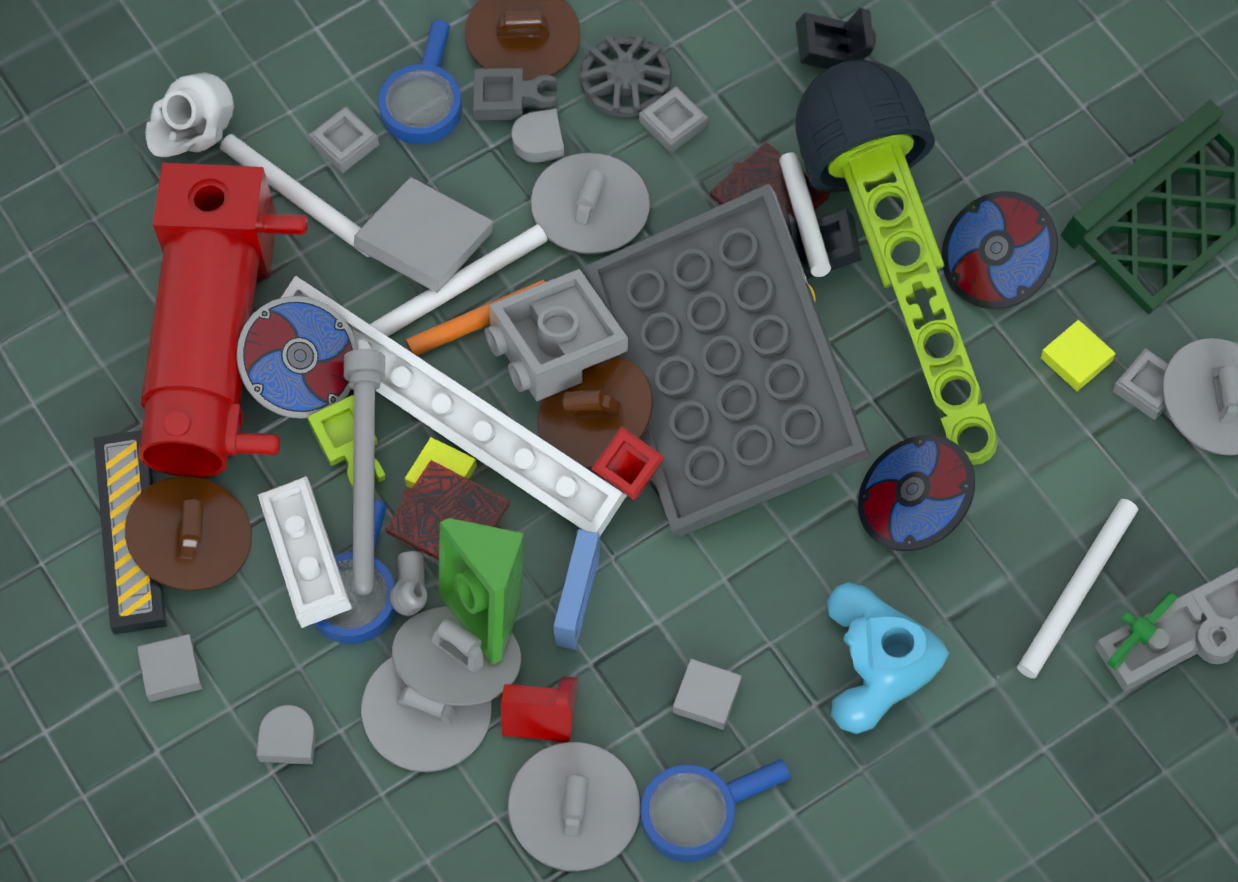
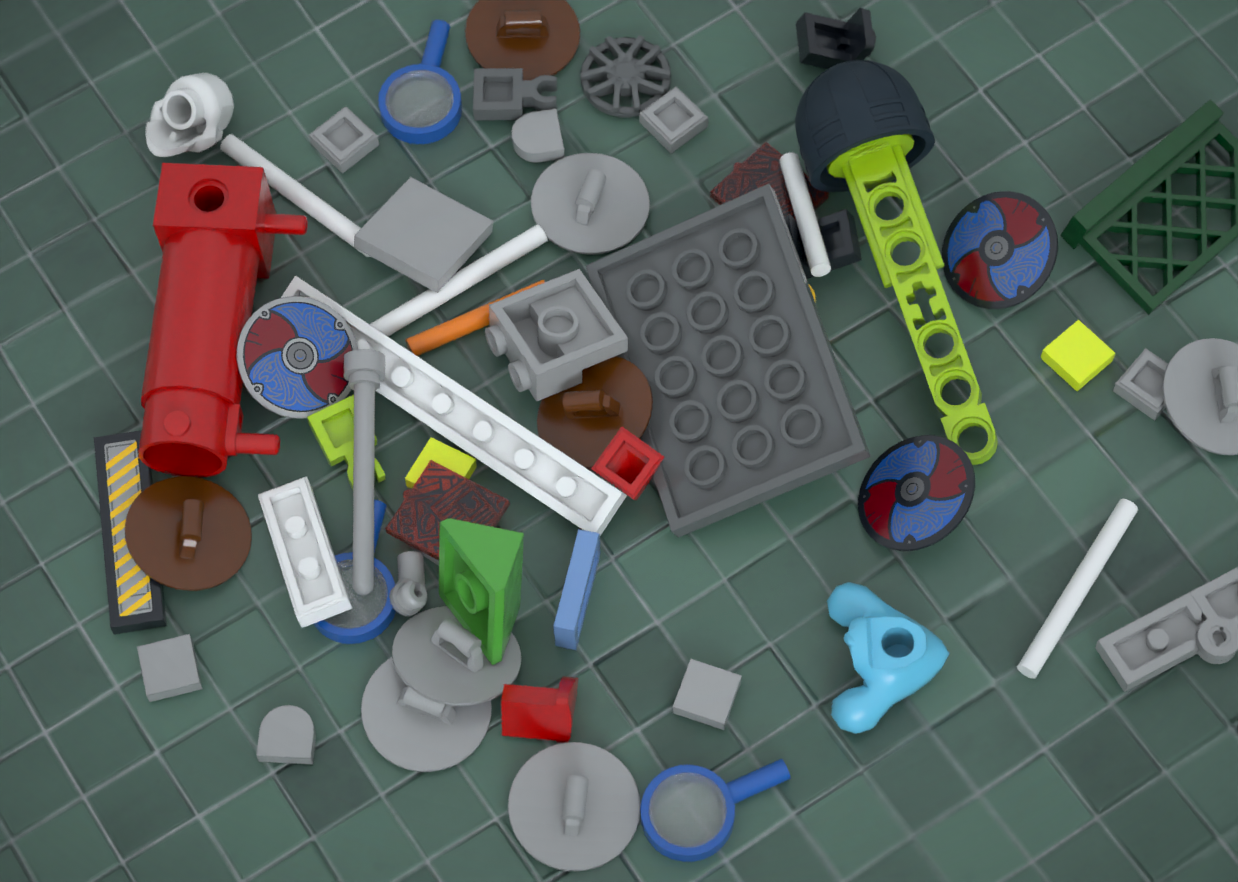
green piece [1107,591,1178,670] -> none

